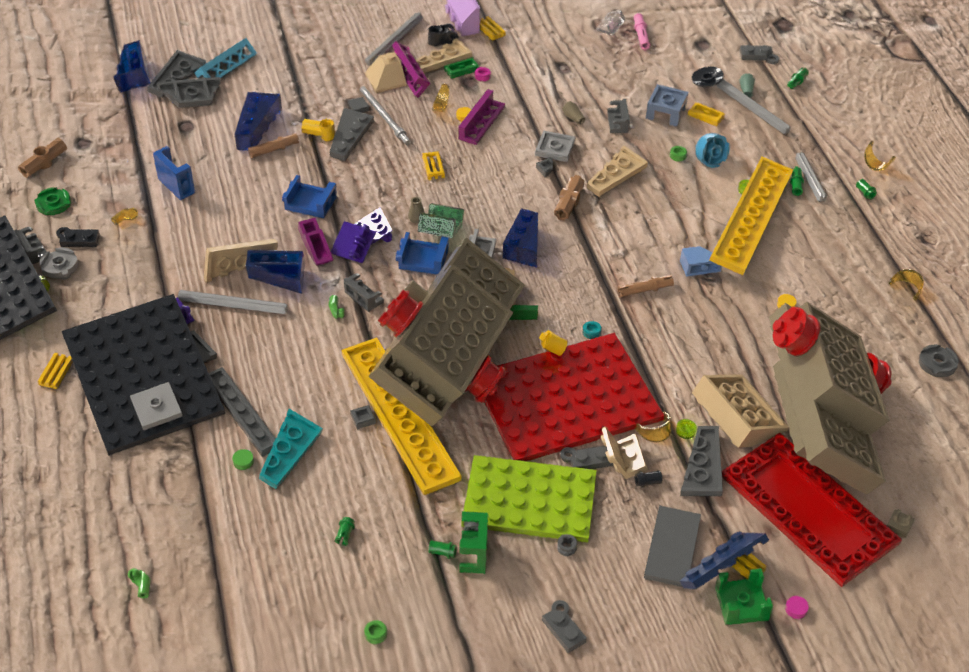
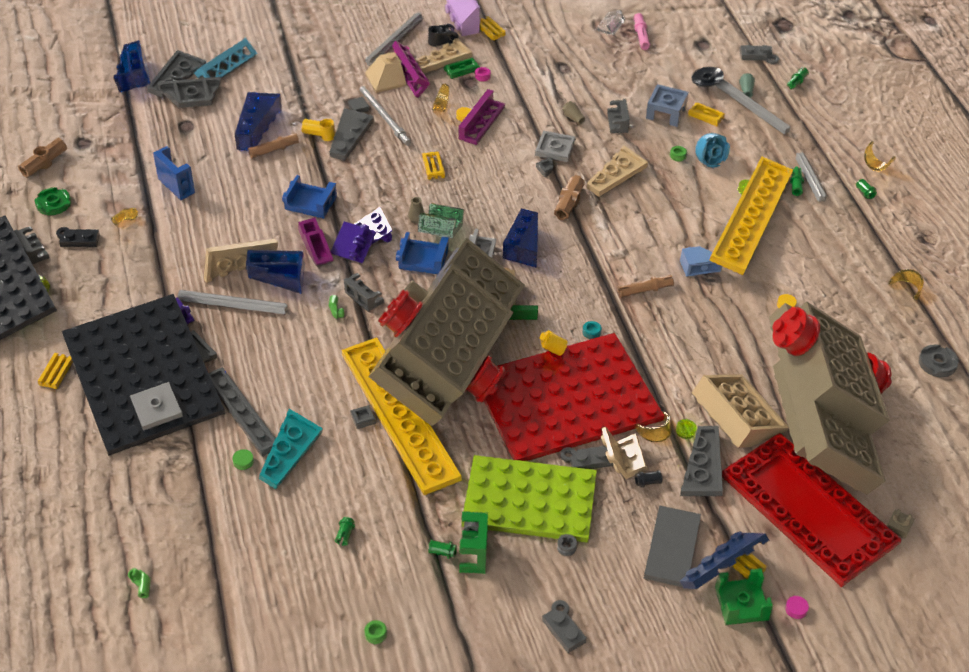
light grey plate [40,248,78,280] -> none

